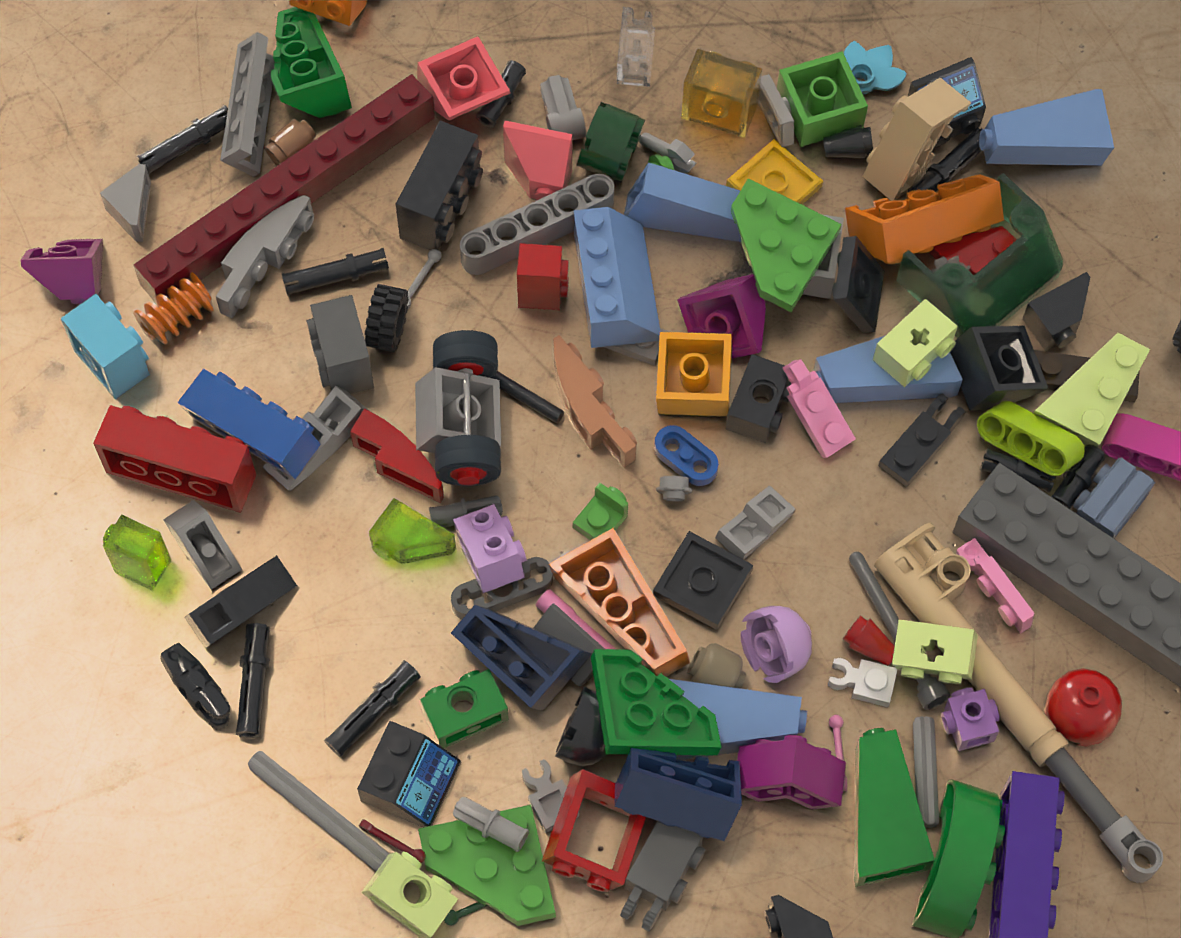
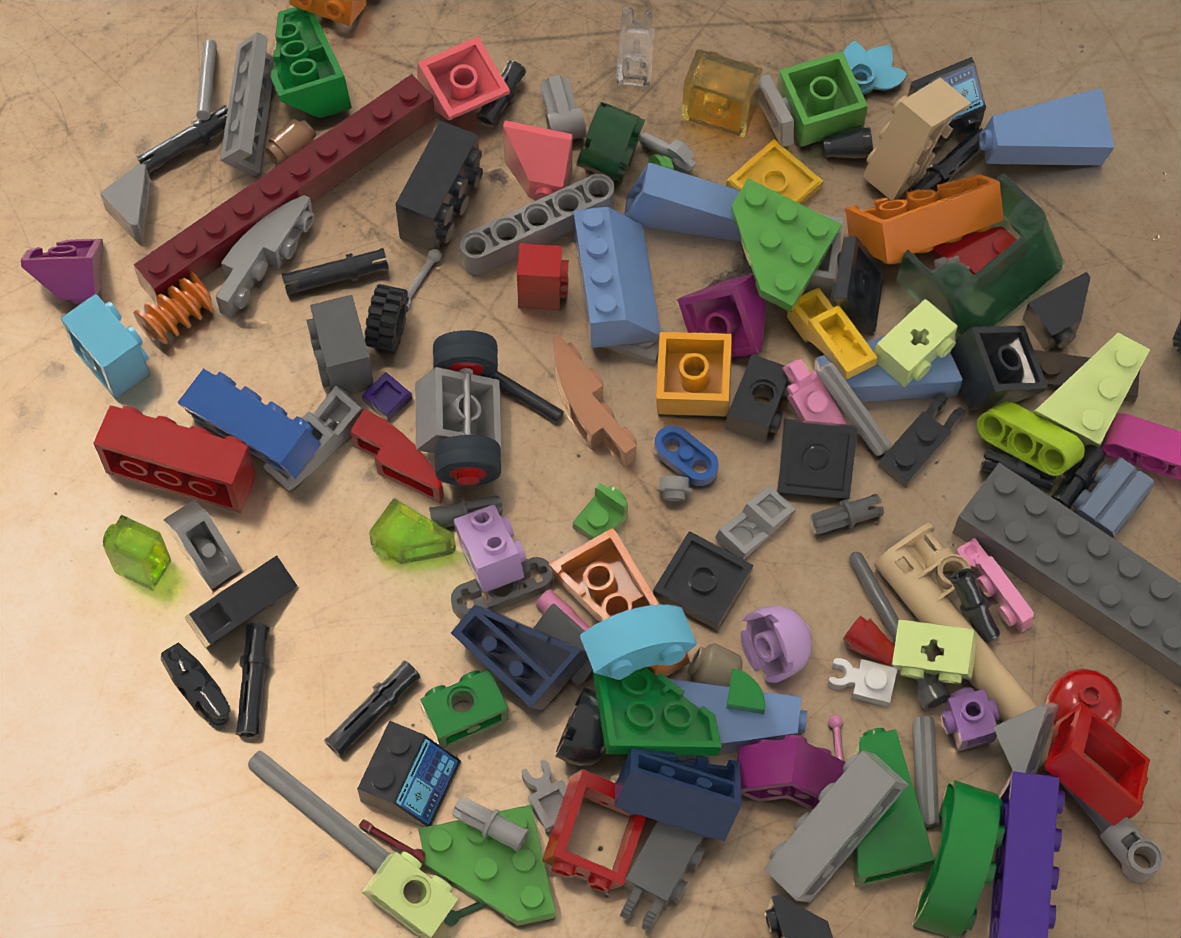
none -> light grey bar [196,39,217,120]
none -> dark purple tile [361,372,413,422]
none -> medium azure brick [580,605,697,680]
none -> green tile [726,668,765,714]
none -> light grey brick [764,750,909,902]
none -> black plate [777,418,858,499]
none -> yellow slope [787,287,878,380]
none -> dark grey axle [810,494,884,534]
none -> light grey axle [817,362,891,456]
none -> black pin [950,568,1000,643]
none -> light grey slope [993,703,1059,774]
none -> red window [1044,703,1150,826]

